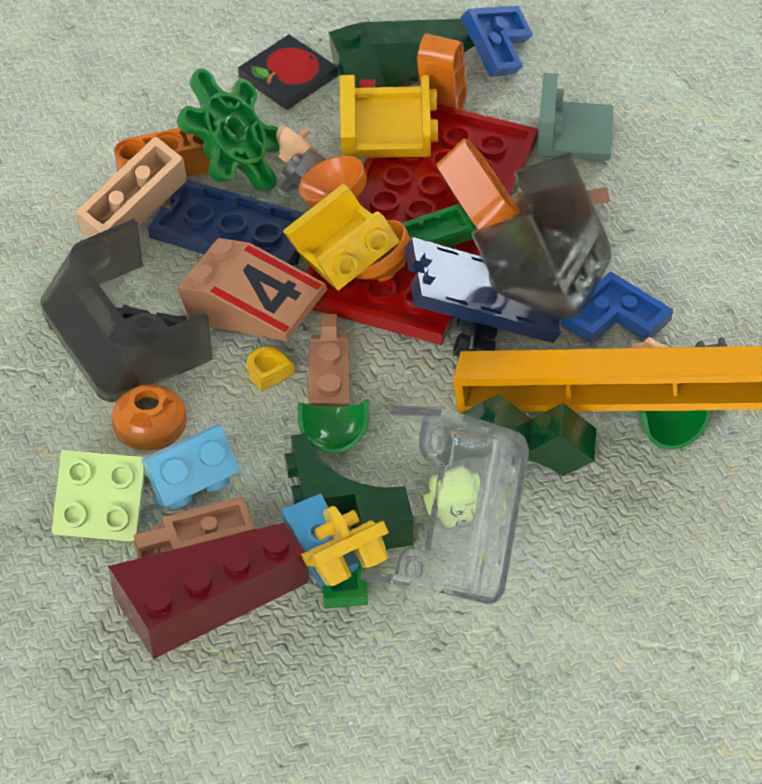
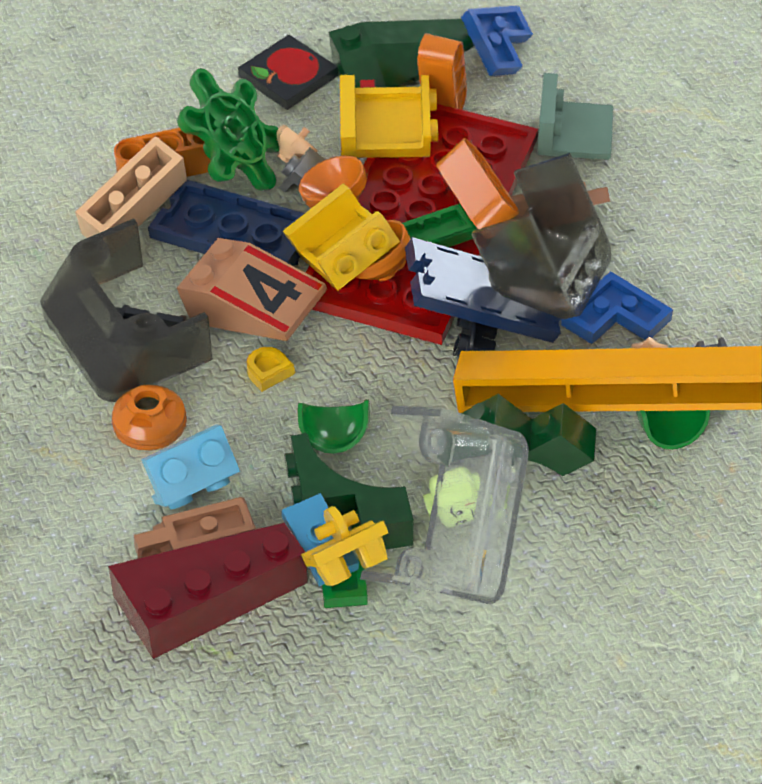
yellowish green bracket [52,450,149,542] -> none
nougat hinge [309,314,350,407] -> none

